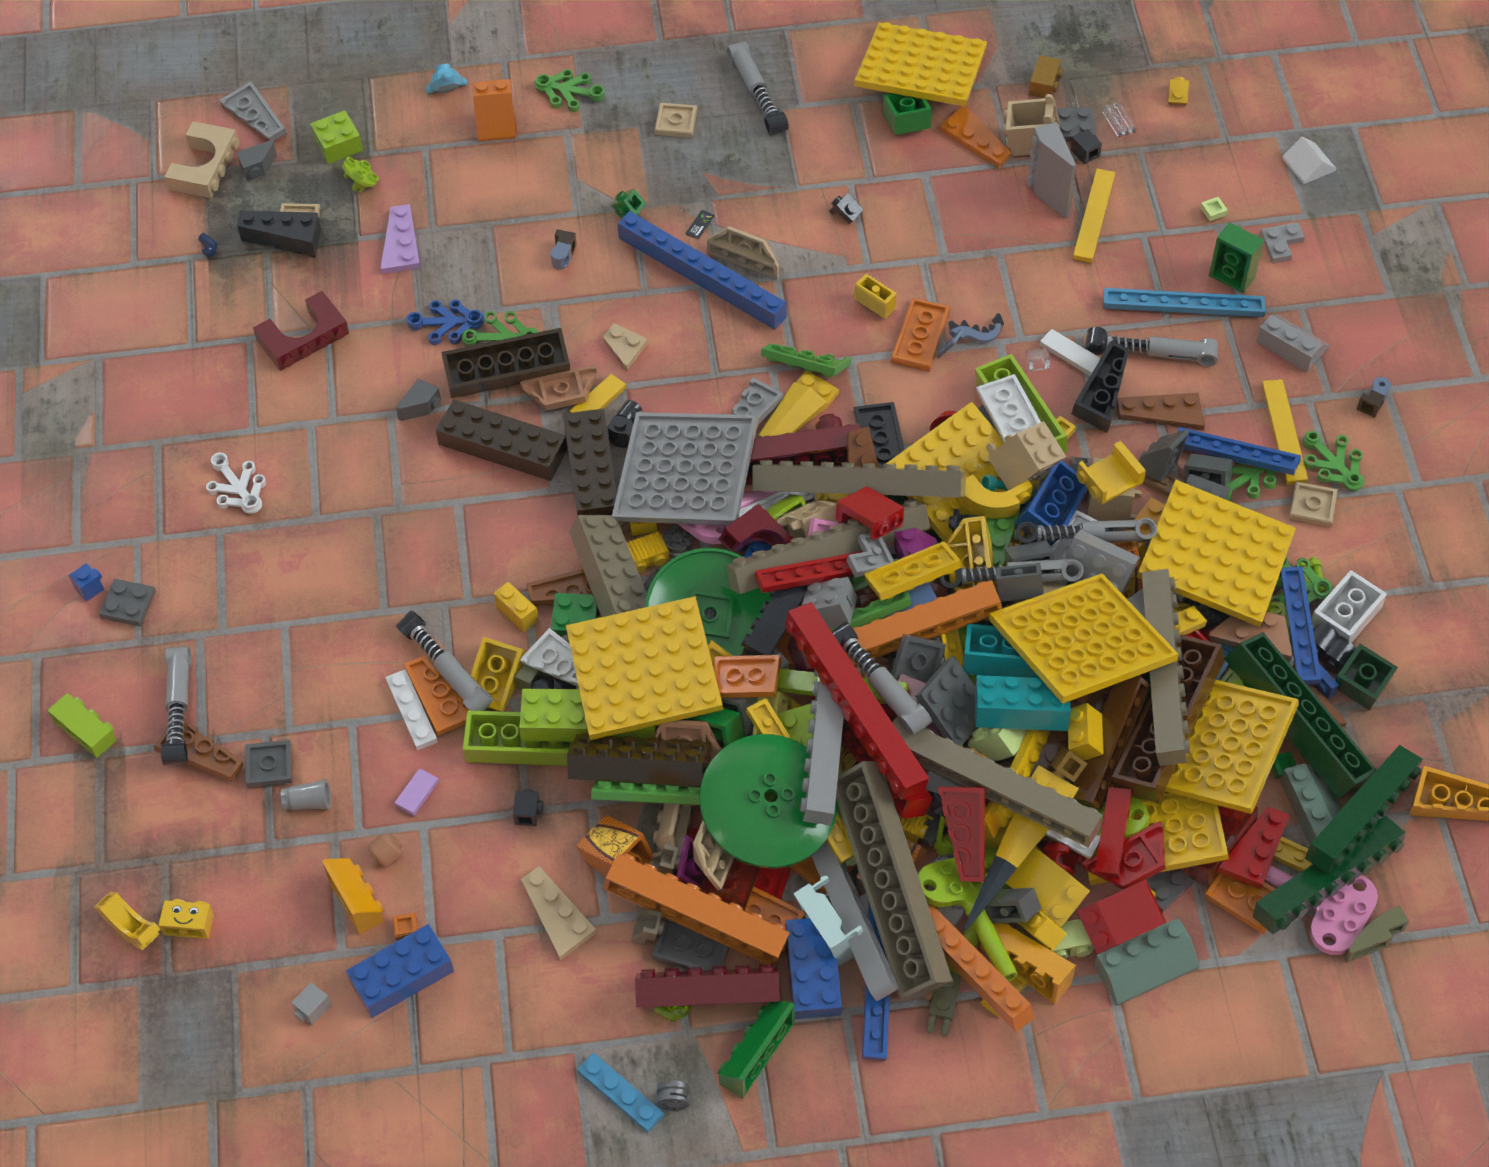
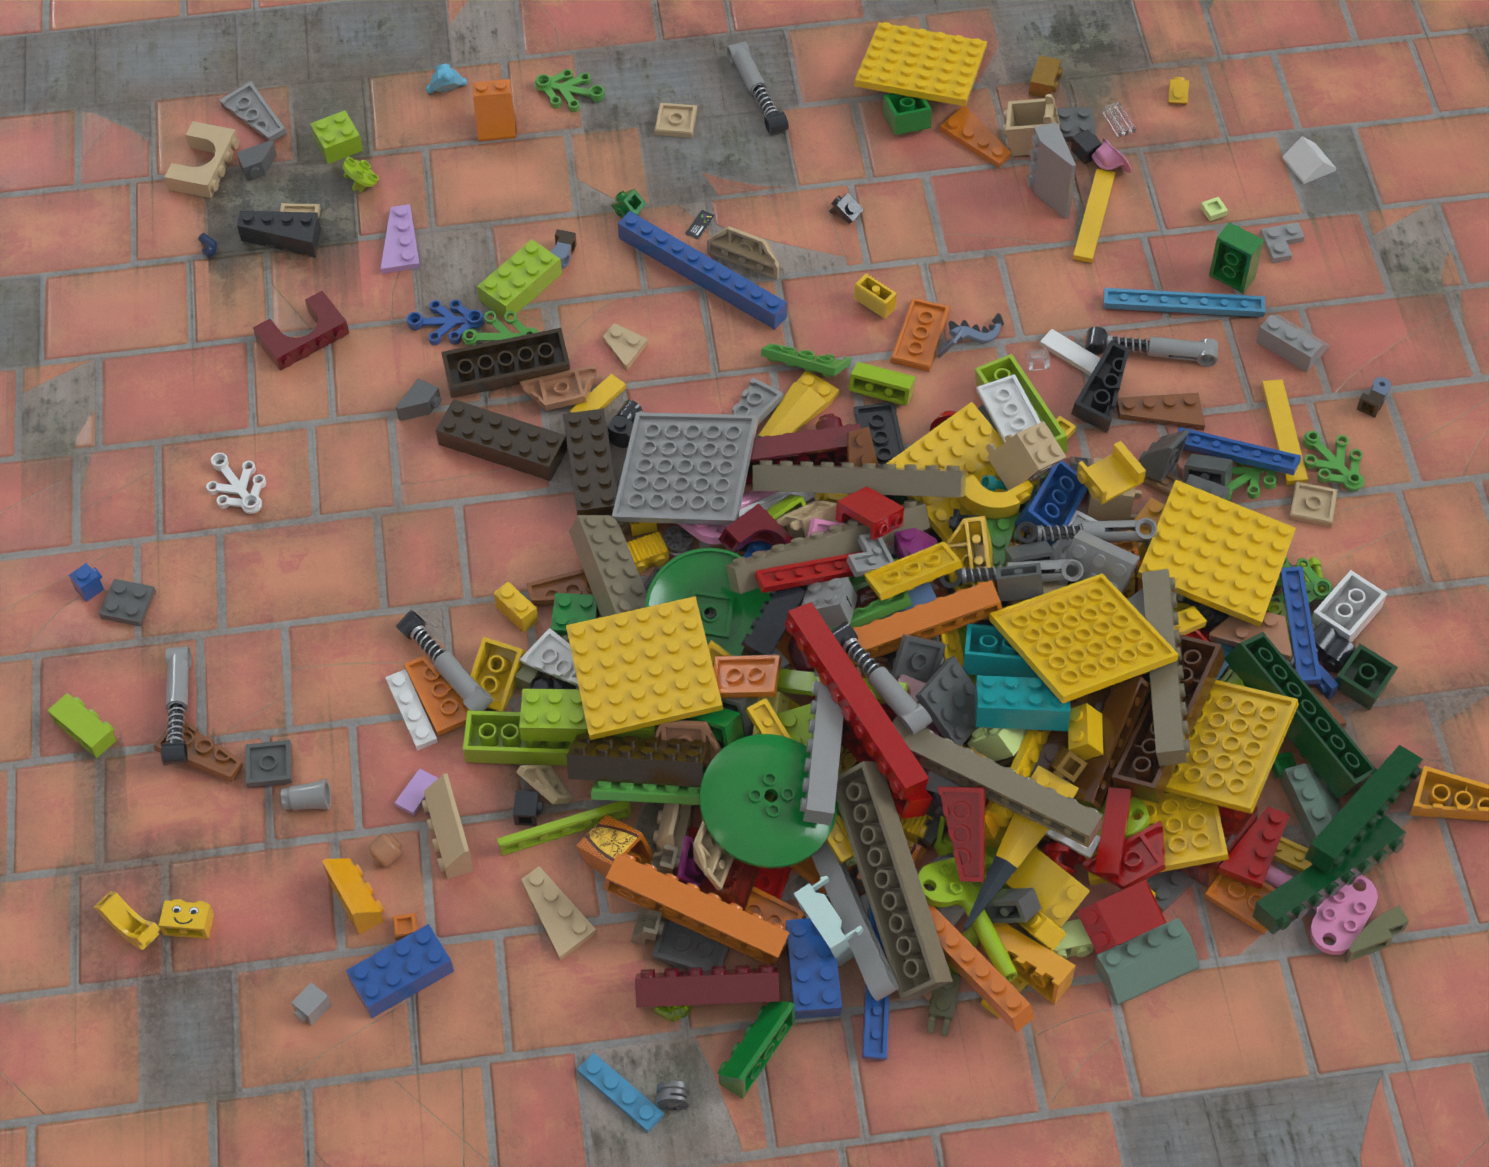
none -> tan slope [422,773,474,879]
none -> lime brick [477,239,562,320]
none -> lime tile [497,801,631,856]
none -> tan wing [516,765,573,804]
none -> lime brick [848,362,916,406]
none -> bright pink piece [1092,138,1132,173]

